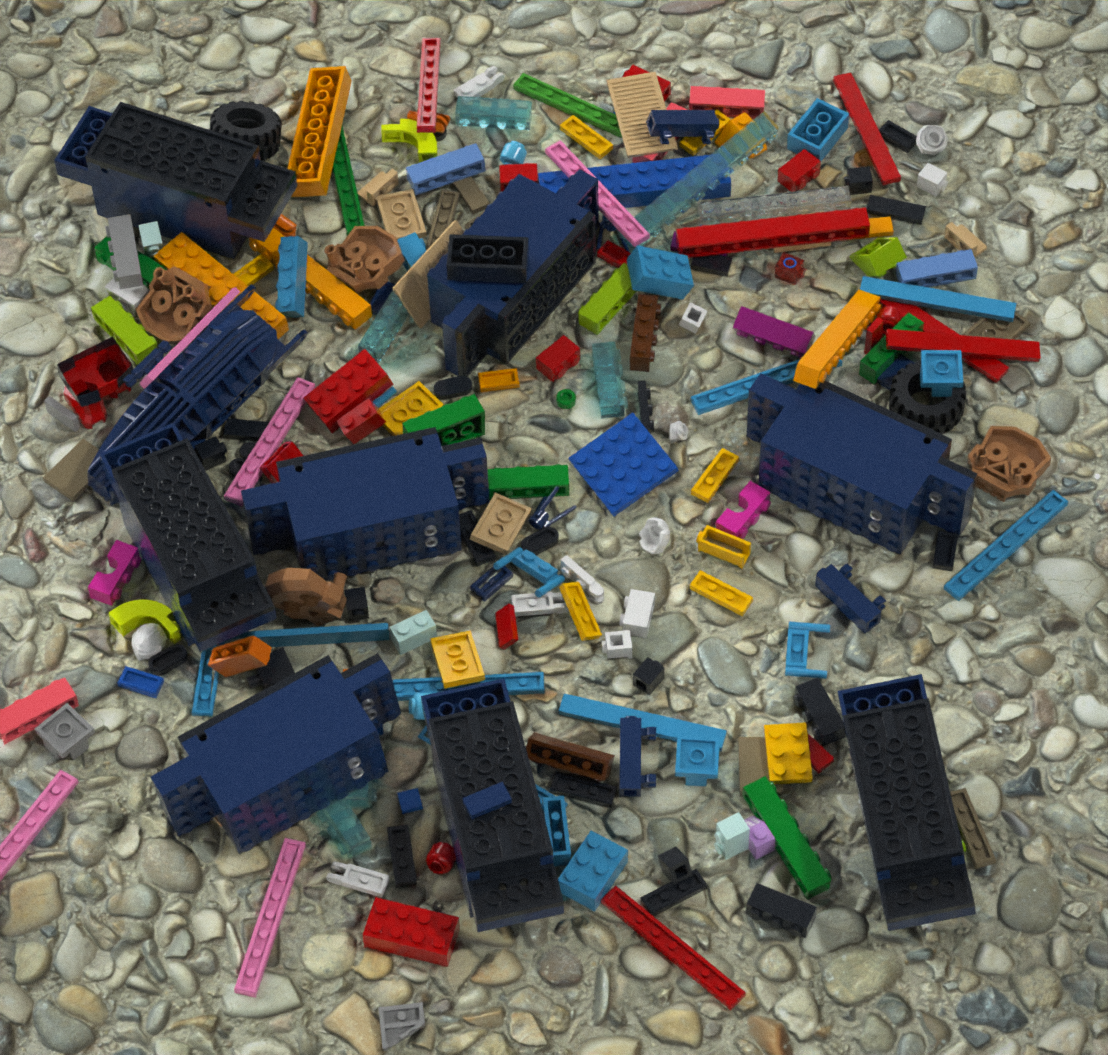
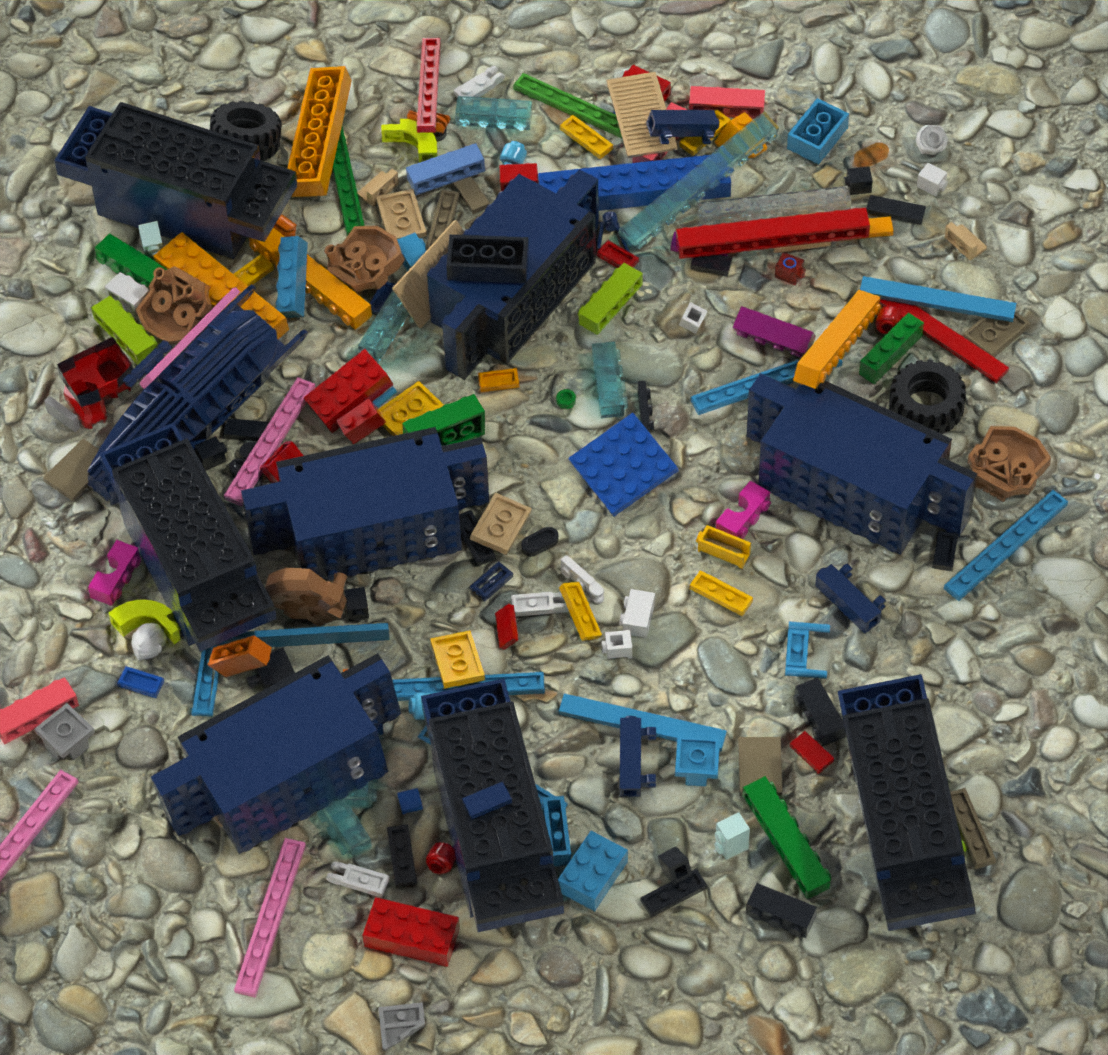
light grey brick [105,214,143,289] -> none
black tile [148,644,188,676] -> none
light aqua brick [390,610,437,655] -> none
black tile [433,376,472,400] -> none
green brick [488,464,570,500] -> none
dark azure plate [493,547,565,598] -> none
reddish brown brick [526,732,615,781] -> none
dark blue plant [528,487,577,530] -> none
red brick [536,335,580,382] -> none
bright pink tile [545,140,650,247] -> none
black tile [550,771,617,808] -> none
red tile [601,885,746,1010] -> none
dark azure brick [626,245,694,300] -> none
reddish brown brick [630,294,661,372] -> none
black brick [633,657,665,696] -> none
white hair [639,517,670,554] -> none
white plate [669,421,688,444] -> none
yellow plate [691,448,739,503] -> none
lavender slope [744,816,775,859] -> none
yellow plate [764,722,813,784] -> none
red brick [777,149,821,194] -> none
red tile [833,72,901,185] -> none
lime slope [849,237,907,278] -> none
red tile [864,318,884,354] -> none
dark blue tile [877,354,916,391] -> none
black tile [879,120,917,153] -> none
red tile [885,329,1041,362] -> none
medium blue brick [896,249,978,288] -> none
dark azure panel [920,350,963,397] -> none

